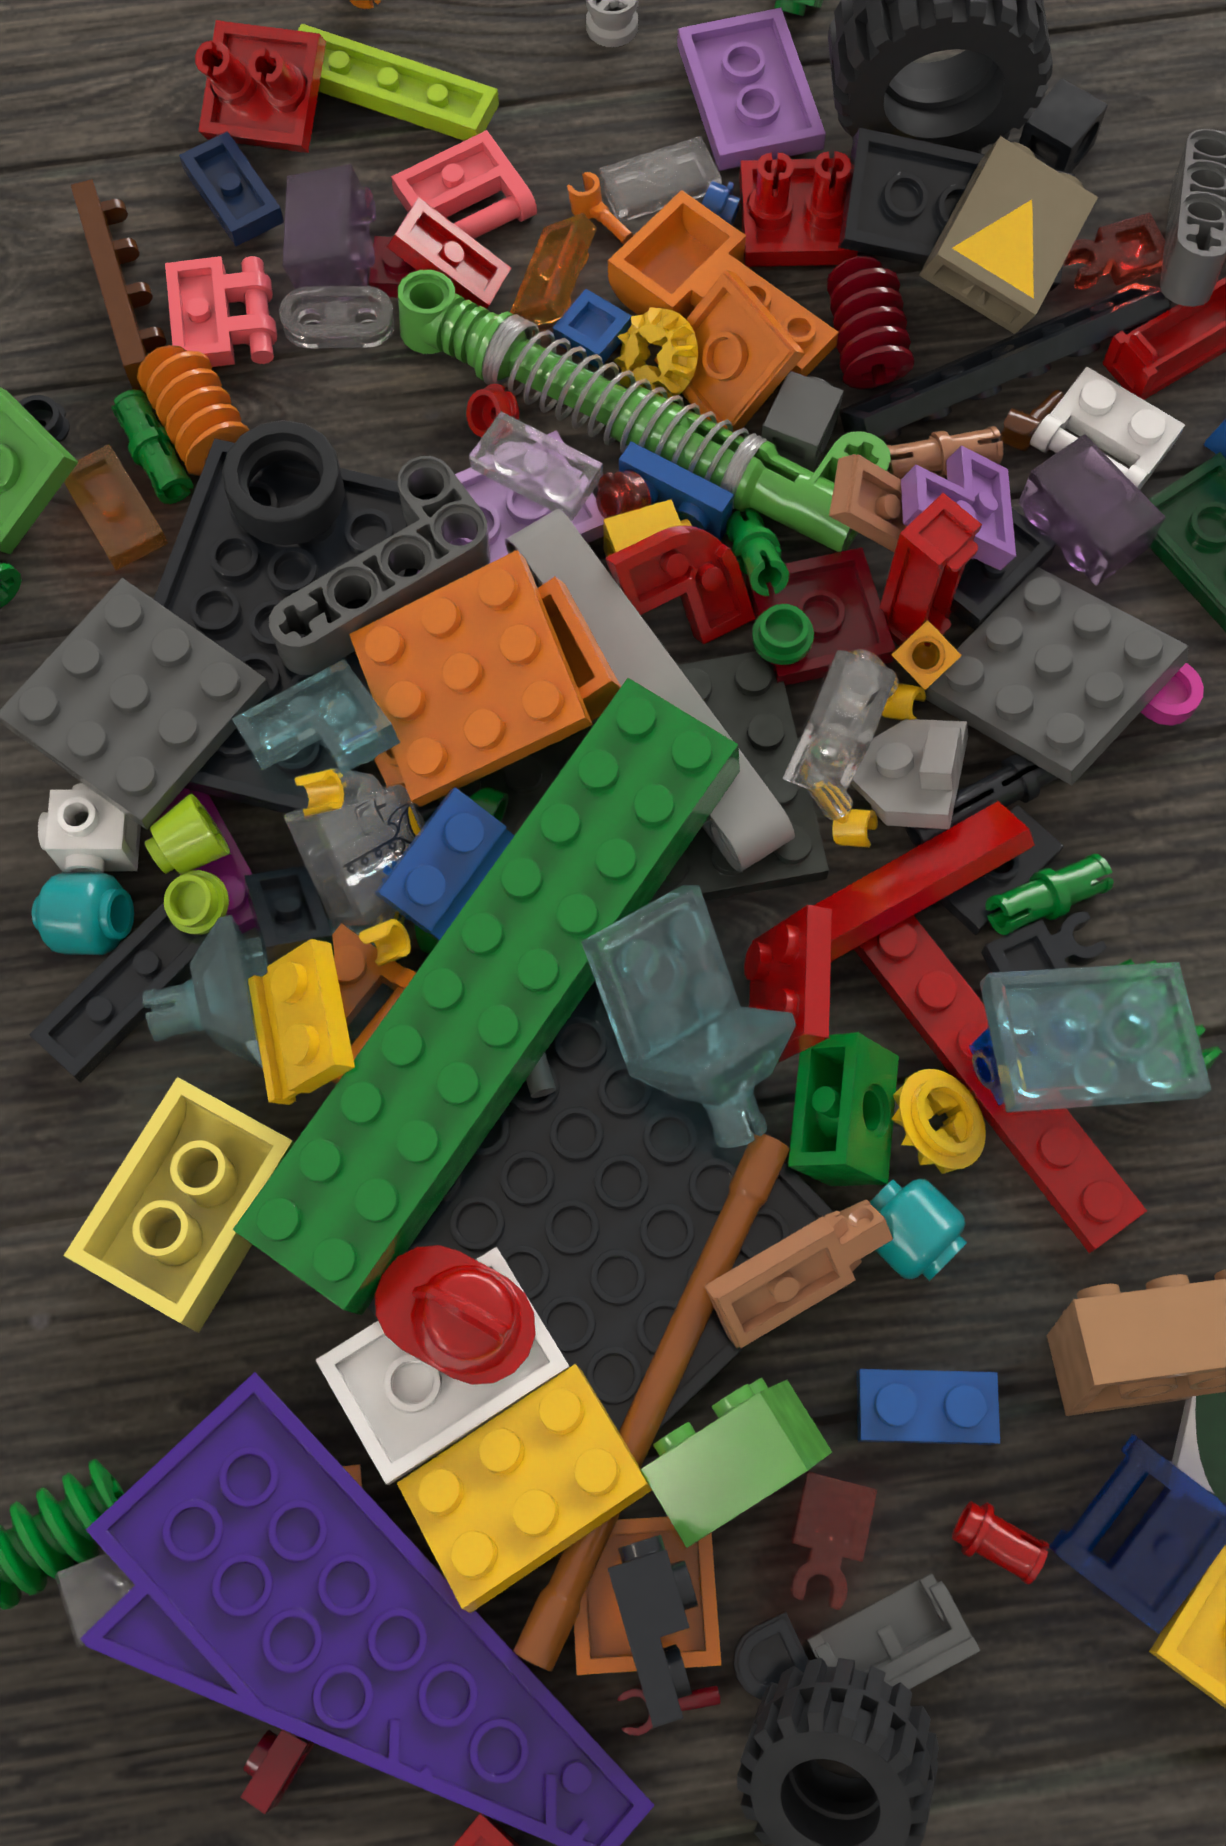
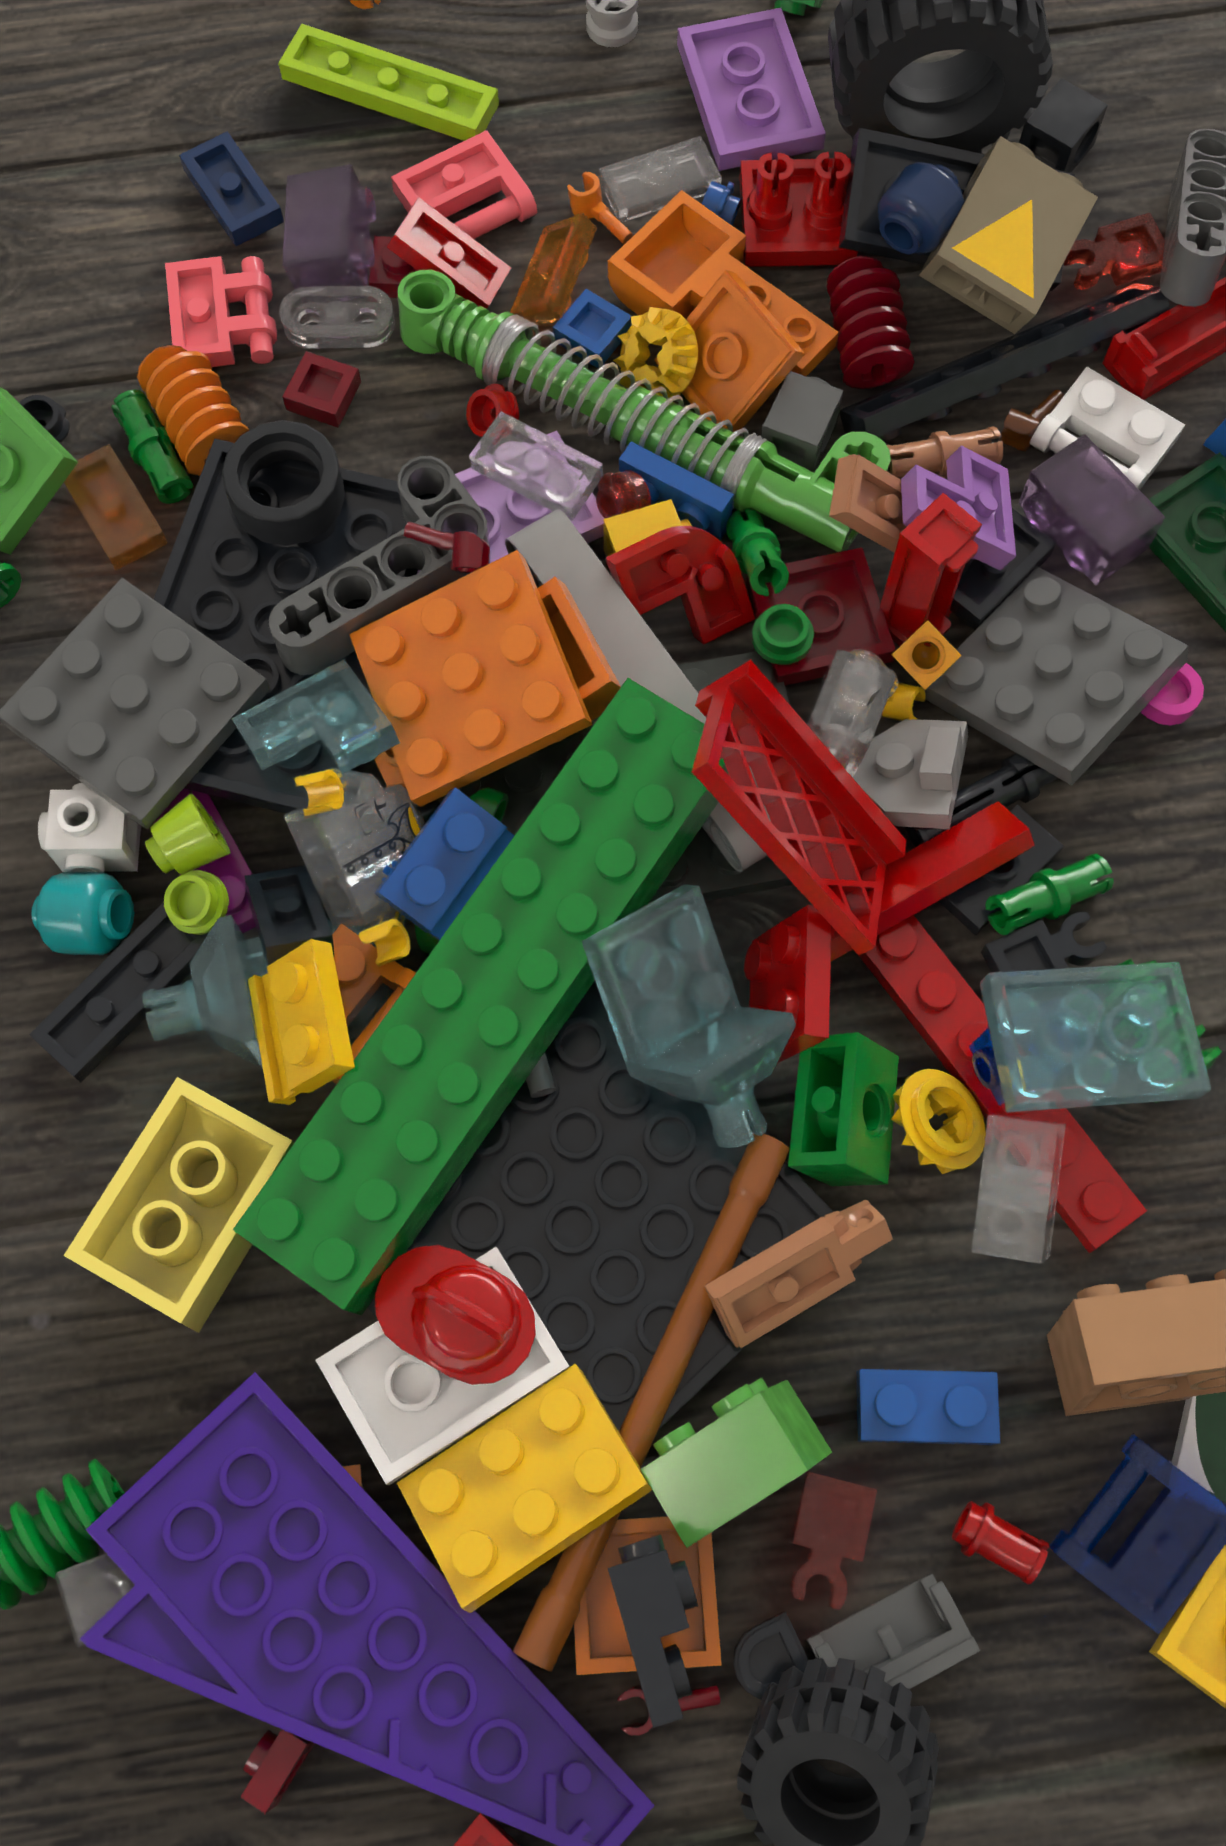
reddish brown hinge [71,179,166,396] -> none
red plate [195,20,326,153] -> none
teal head [870,1179,968,1281] -> none
none -> dark red plate [282,351,361,428]
none -> dark red hand [404,521,490,573]
none -> red fence [691,659,907,955]
none -> dark blue head [877,162,965,254]
none -> clear brick [972,1114,1066,1264]

